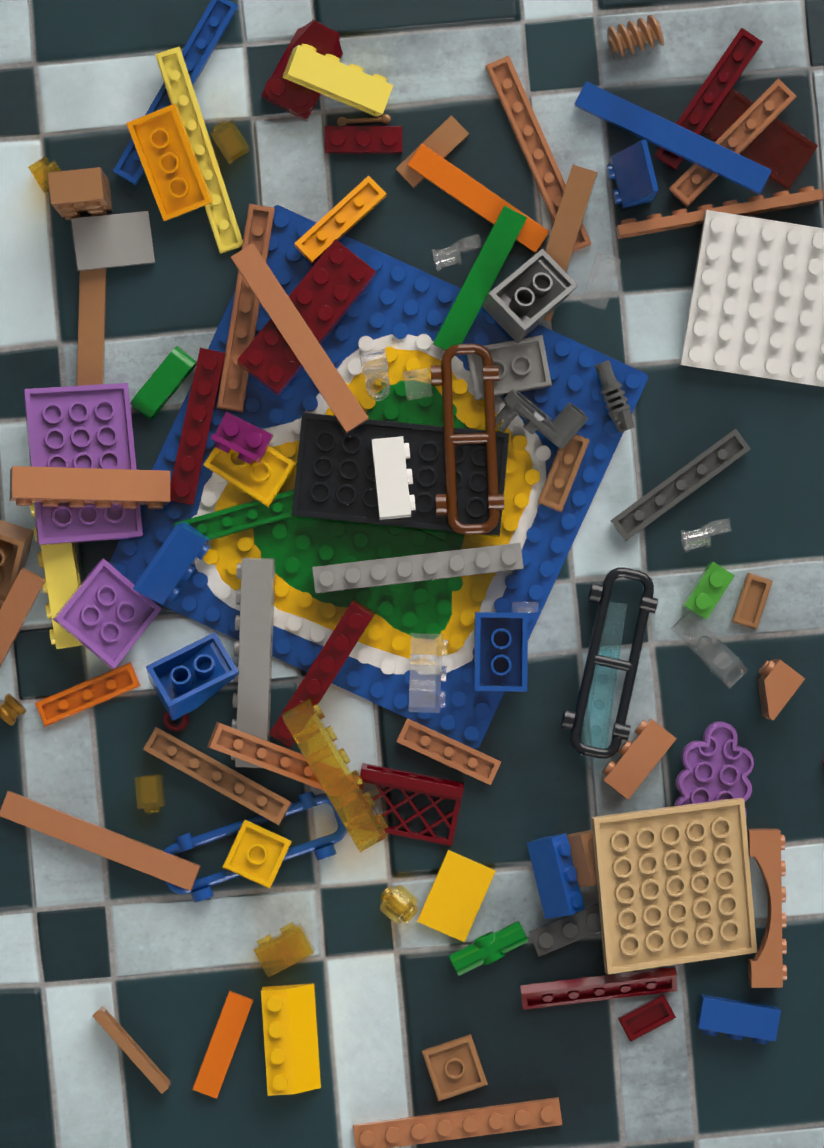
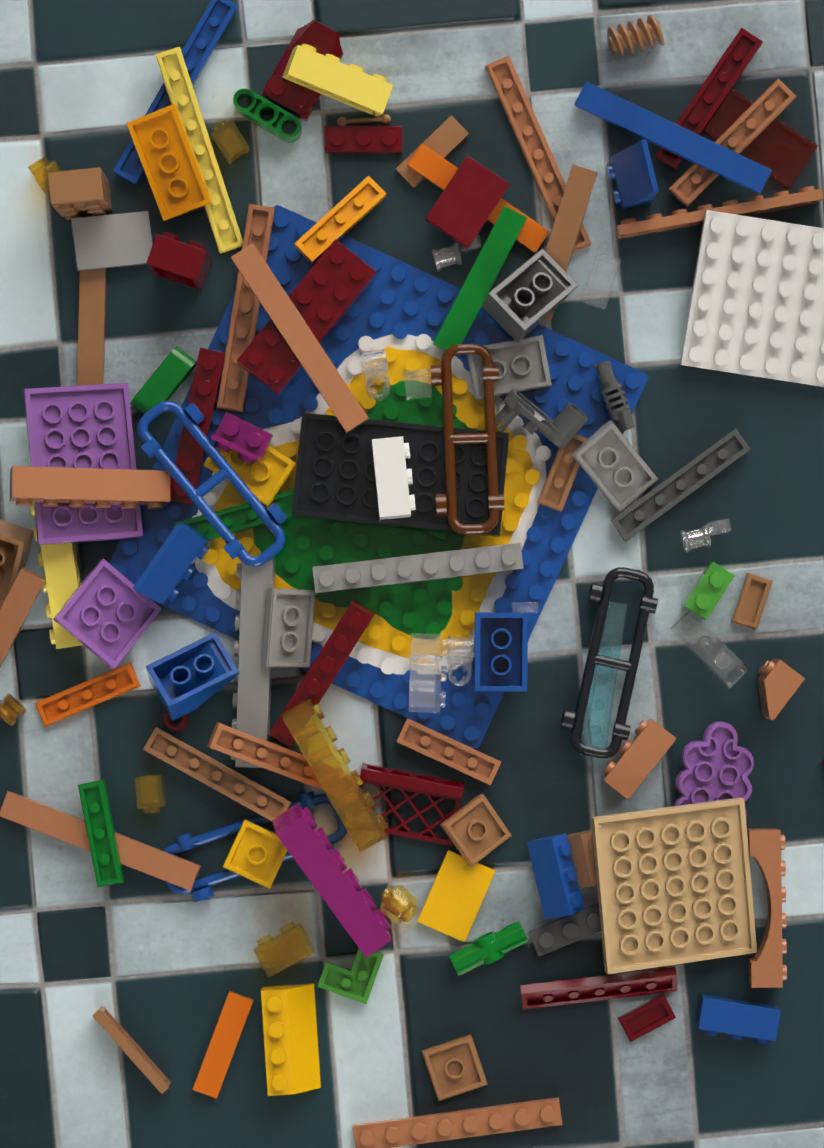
none -> green tile [78,779,125,888]
none -> blue bar [137,401,288,567]
none -> dark red brick [146,232,212,291]
none -> green beam [233,88,302,143]
none -> light grey tile [261,588,315,668]
none -> magenta brick [272,803,392,958]
none -> bright green plate [317,948,384,1004]
none -> dark red tile [425,155,510,249]
none -> medium nougat tile [440,793,512,867]
none -> clear piece [447,636,474,686]
none -> light grey tile [571,420,658,513]

